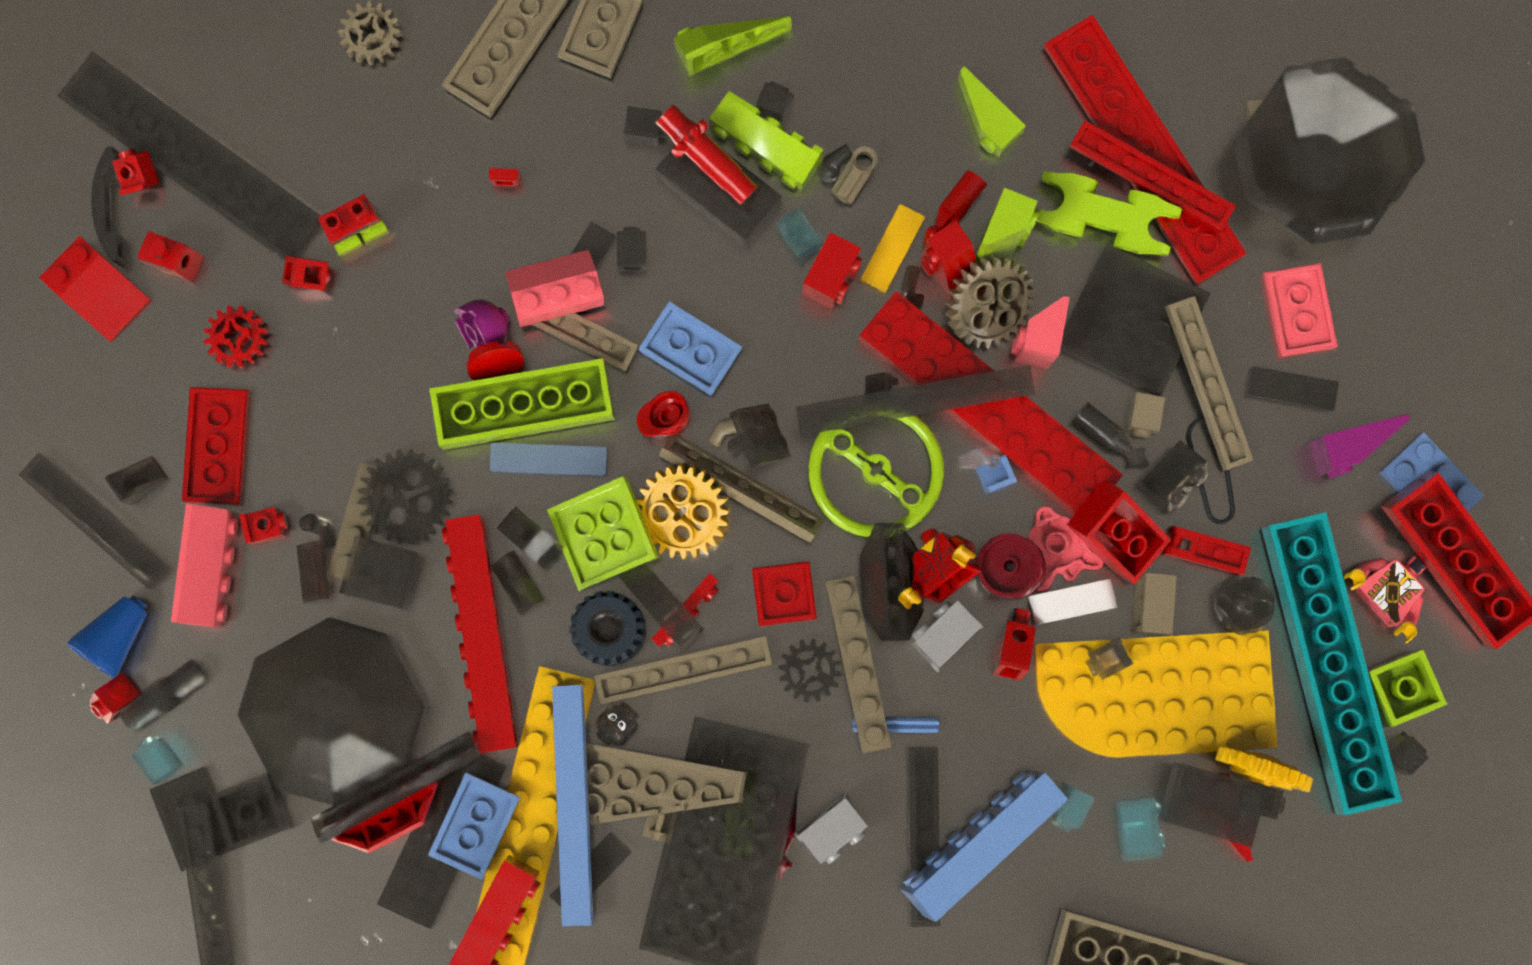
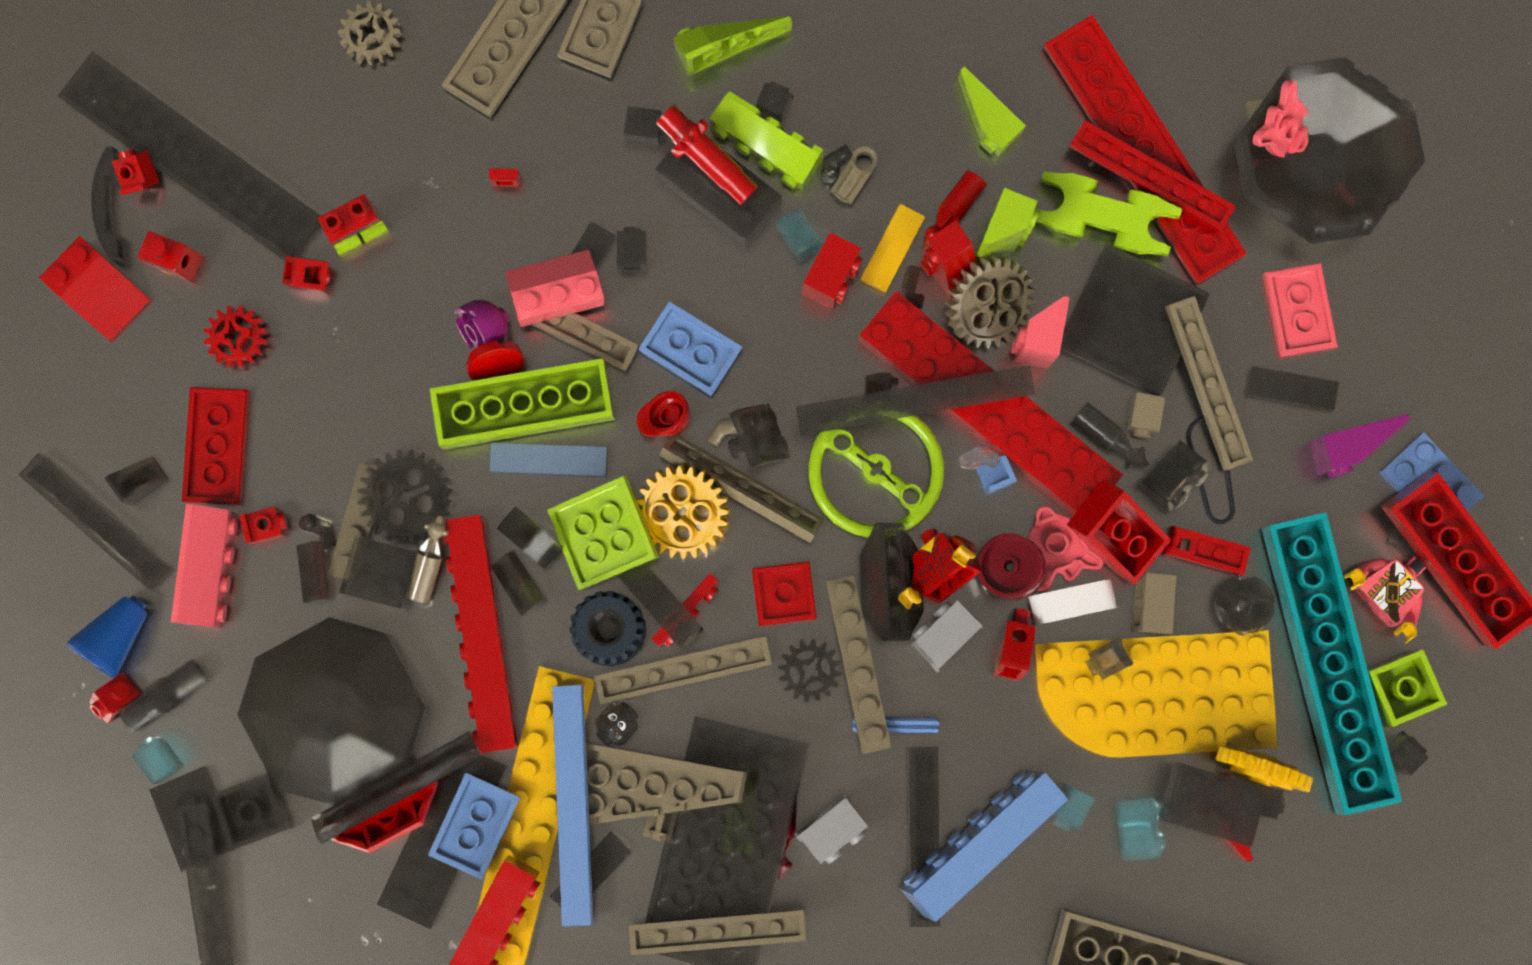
none -> dark tan wheel [404,515,449,603]
none -> dark tan plate [629,910,809,956]
none -> coral tile [1252,80,1309,157]

